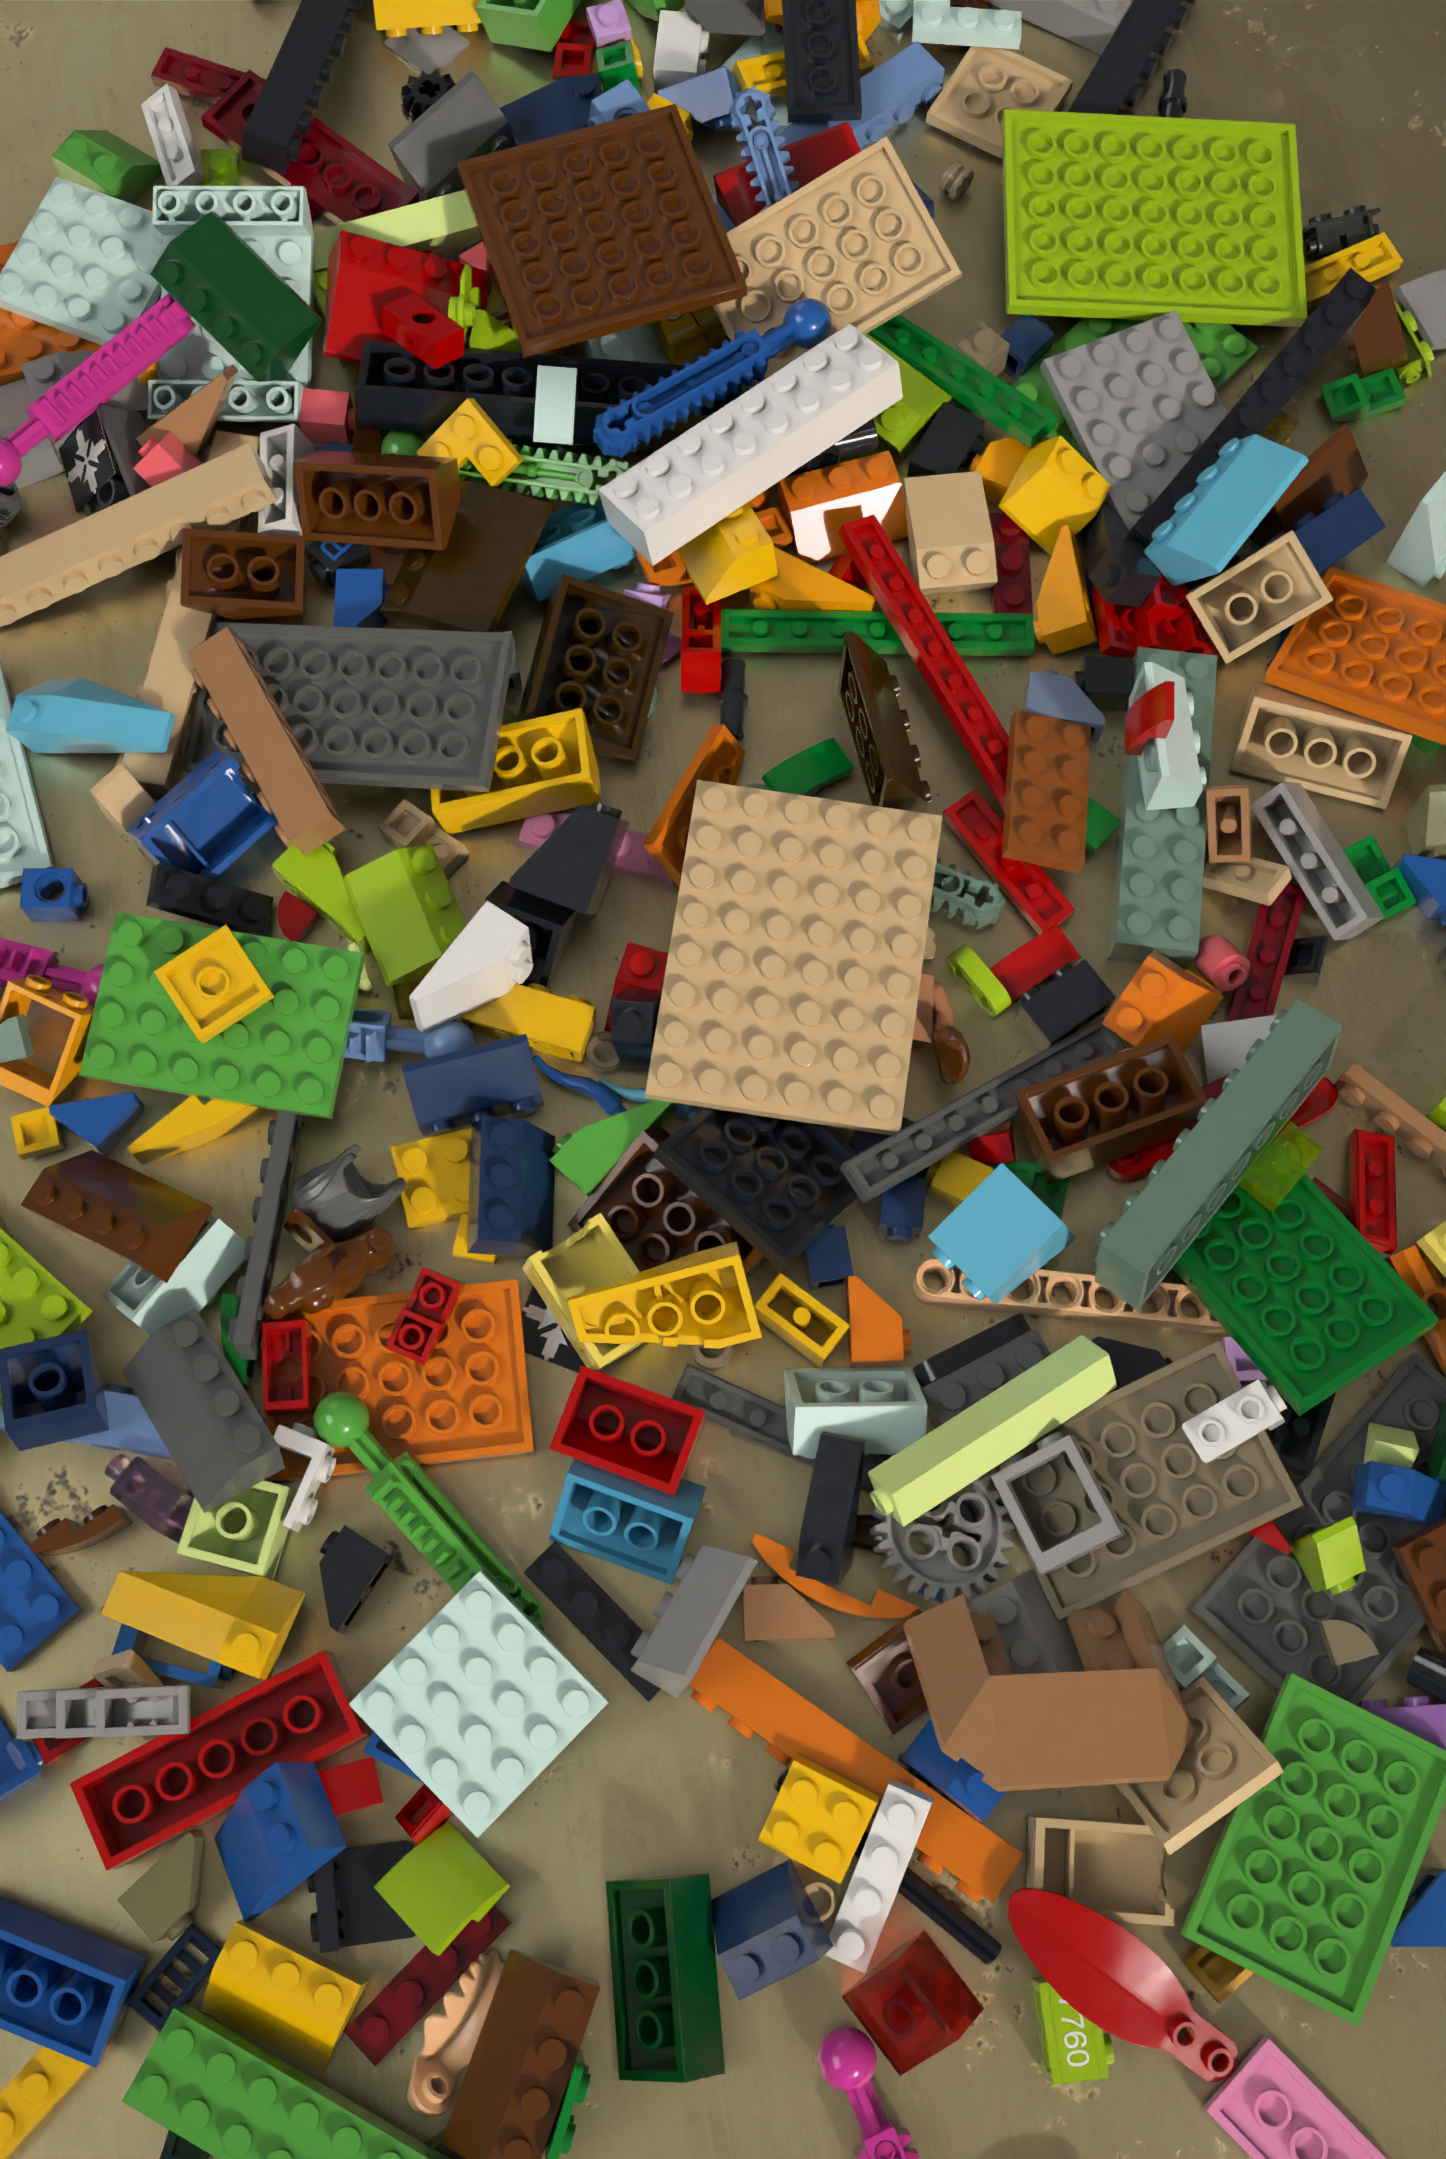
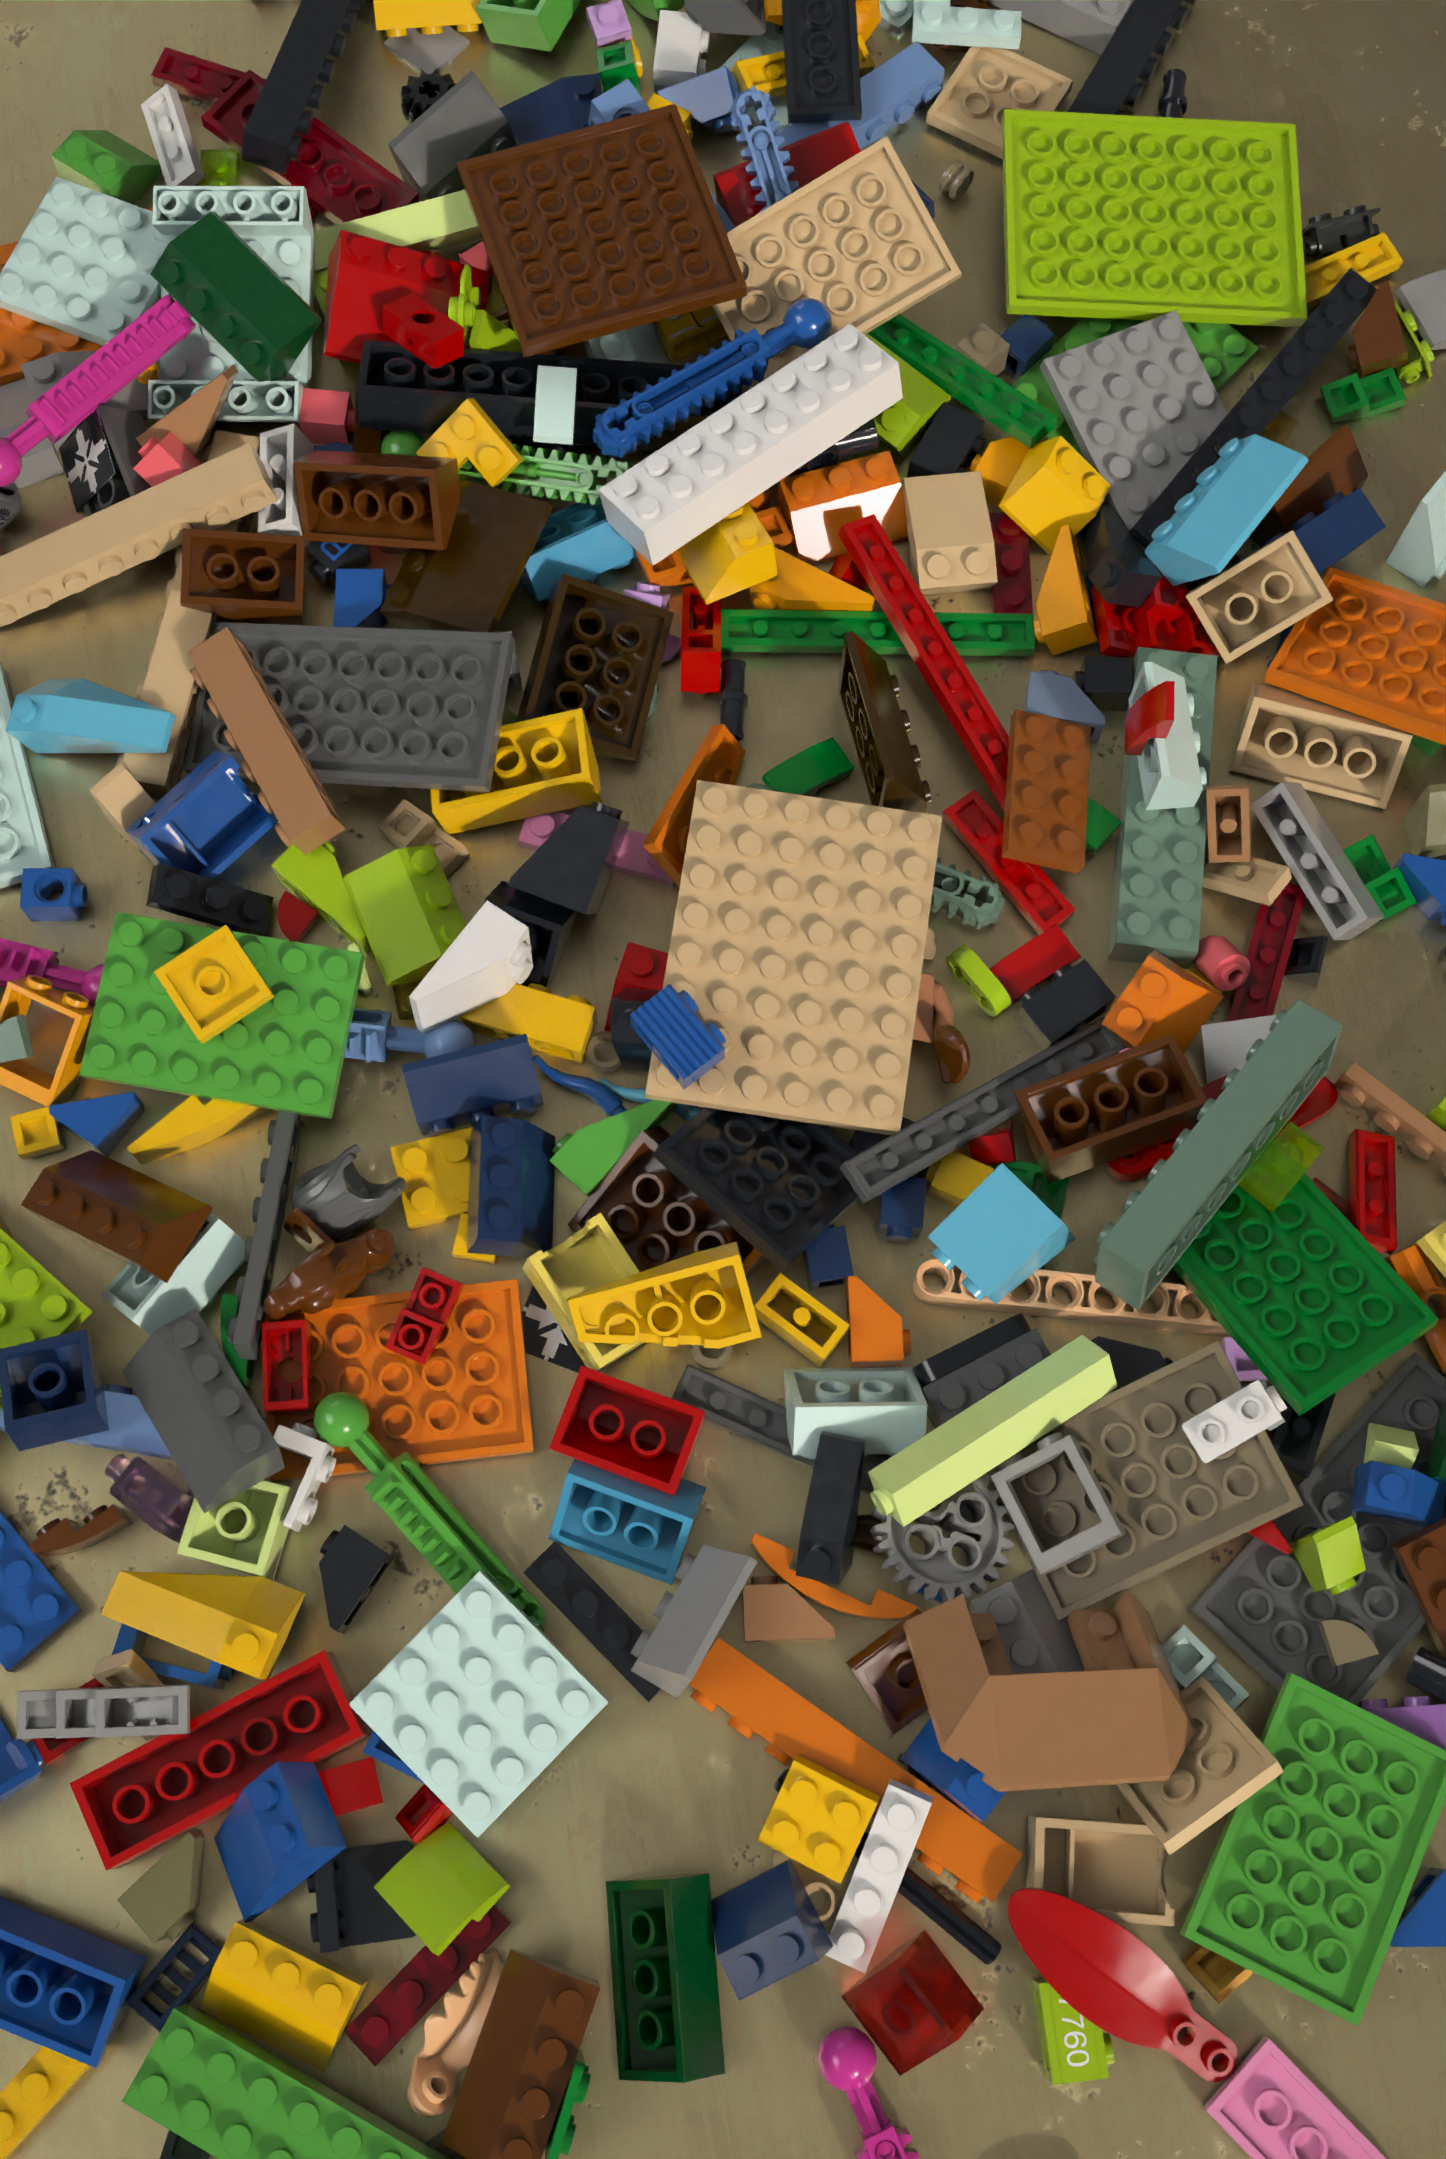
red slope [553,19,596,80] -> none
none -> blue brick [630,984,726,1089]

